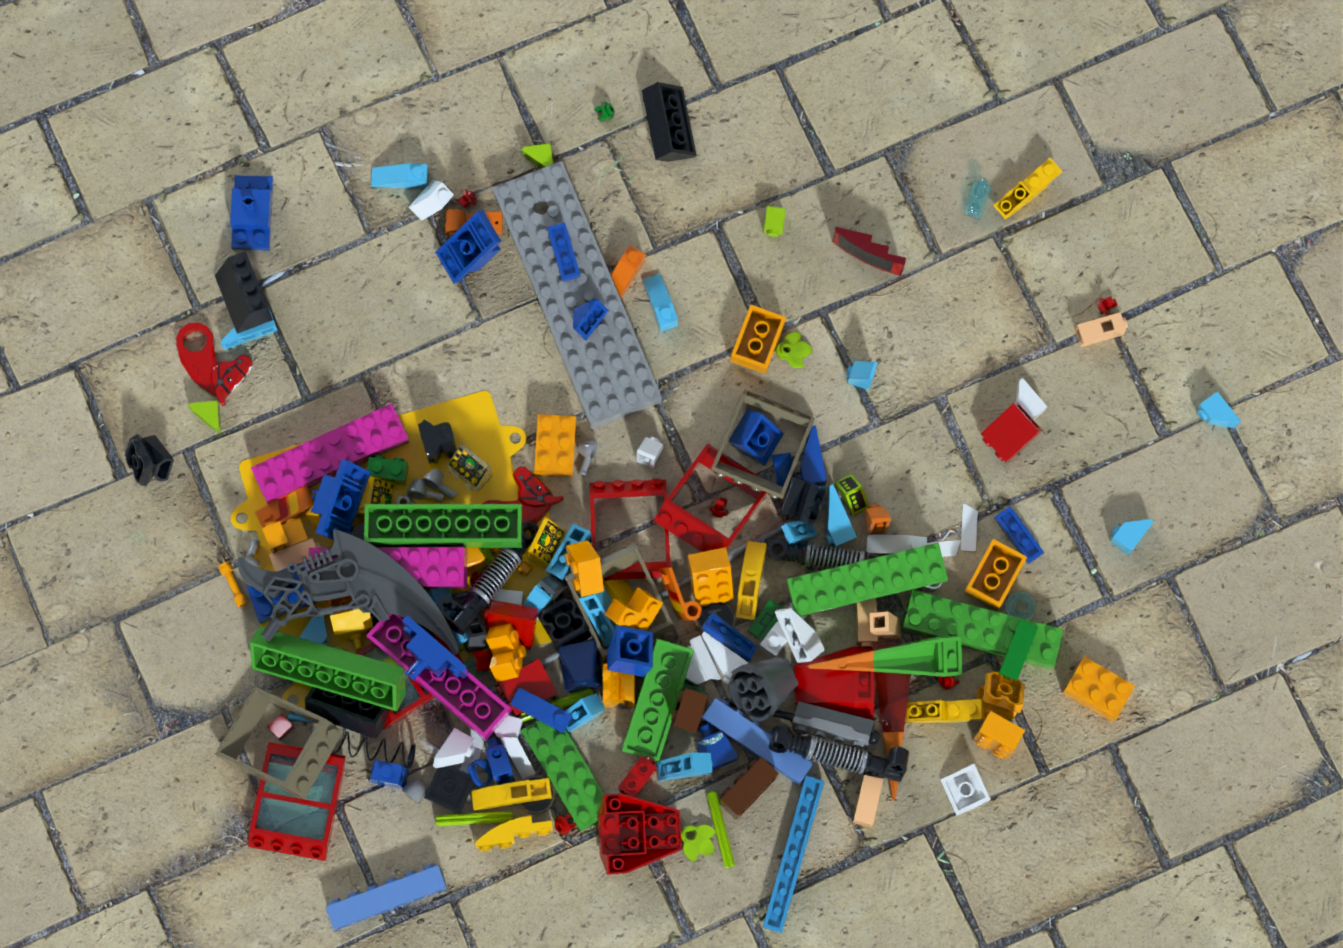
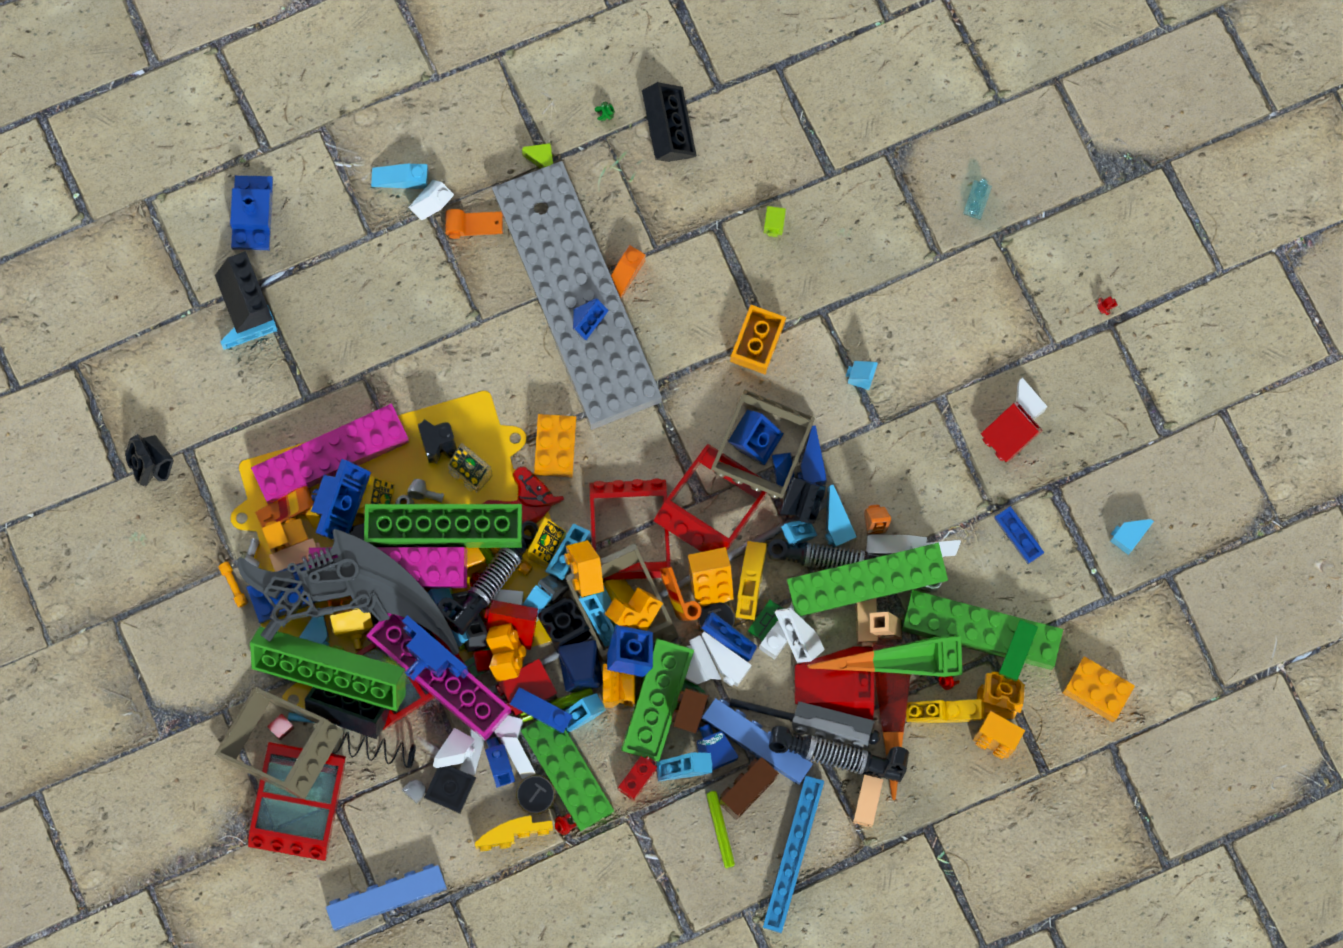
red animal [176,322,253,406] -> none
lime slope [188,401,221,434] -> none
green brick [367,455,409,486] -> none
blue torso [368,760,409,789] -> none
light grey bar [423,469,457,500] -> none
blue brick [435,210,502,284] -> none
lime axle [435,811,513,826] -> none
red plate [457,189,477,208] -> none
blue piece [467,759,492,787] -> none
yellow slope [471,778,552,811] -> none
blue plate [547,222,581,282] -> none
light grey bar [577,440,598,476] -> none
red wedge [598,794,682,875] -> none
white slope [636,437,663,469] -> none
medium azure slope [642,274,678,332] -> none
lime plate [681,824,716,862] -> none
red plate [709,497,729,518] -> none
dark grey cone [728,657,798,721] -> none
lime plate [776,332,813,368] -> none
slope [832,227,906,276] -> none
slope [835,474,869,516] -> none
white slope [941,764,991,815] -> none
white sticker [961,504,978,551] -> none
light orange brick [964,539,1027,611] -> none
yellow slope [993,158,1062,220] -> none
clear light blue piece [1006,592,1036,620] -> none
light nougat brick [1075,312,1128,347] -> none
medium azure slope [1196,391,1241,428] -> none

